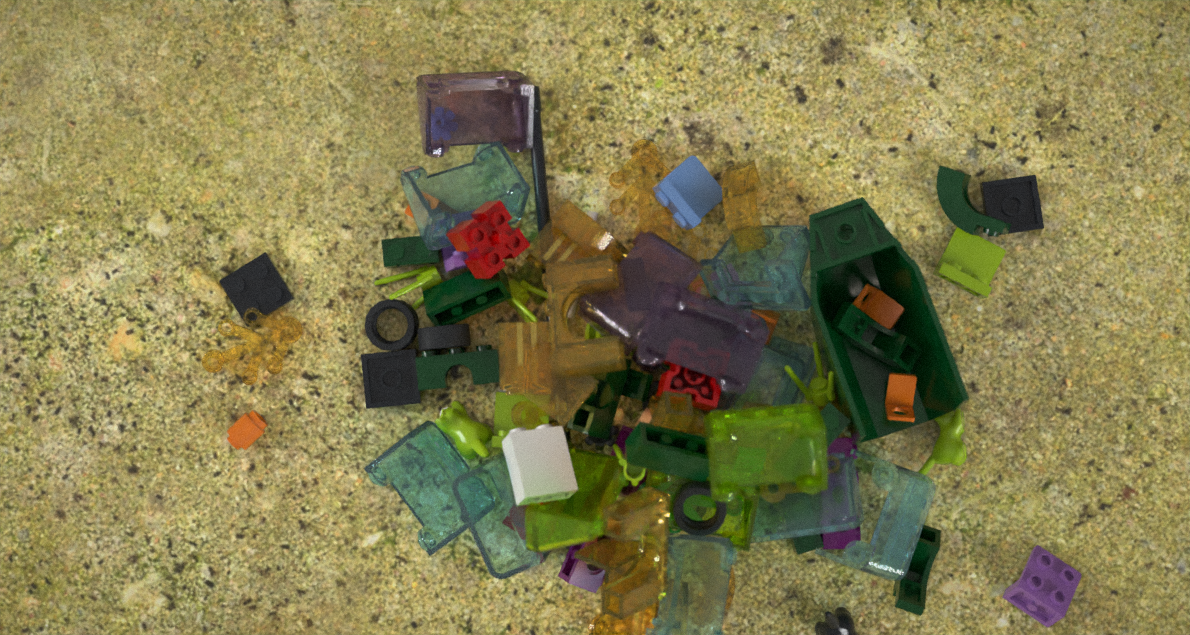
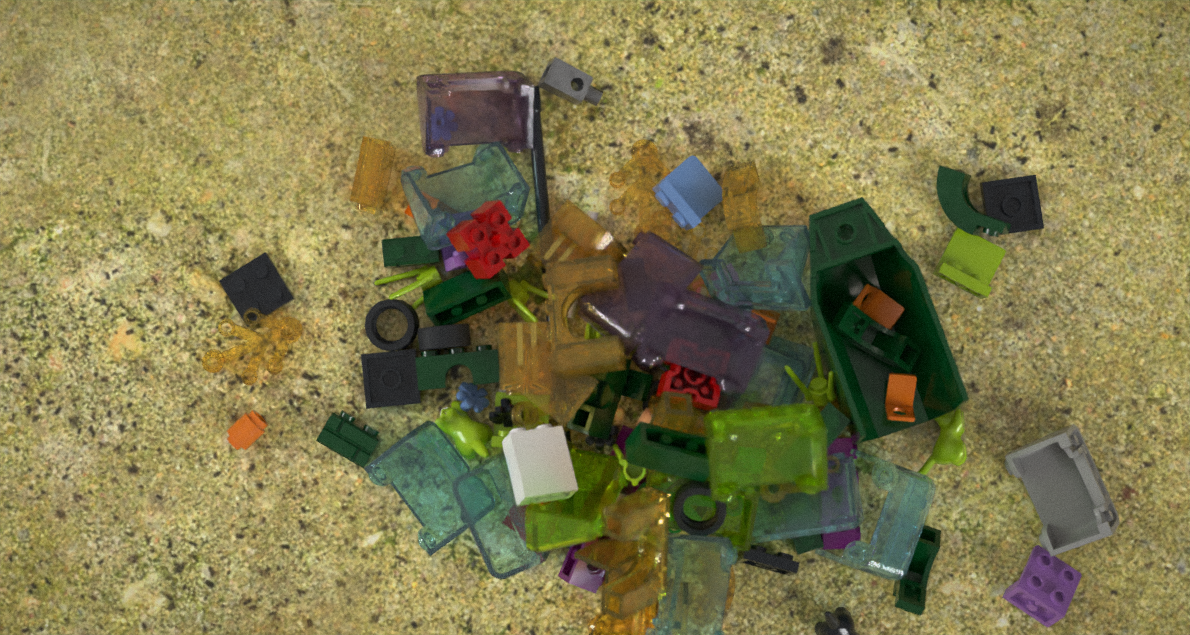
none -> dark green brick [316,410,383,469]
none -> clear yellow brick [350,136,396,215]
none -> medium blue plant [456,382,489,413]
none -> black plant [489,398,524,427]
none -> flat silver torso [537,57,603,106]
none -> black plate [736,544,800,576]
none -> light grey windscreen [1004,424,1120,557]

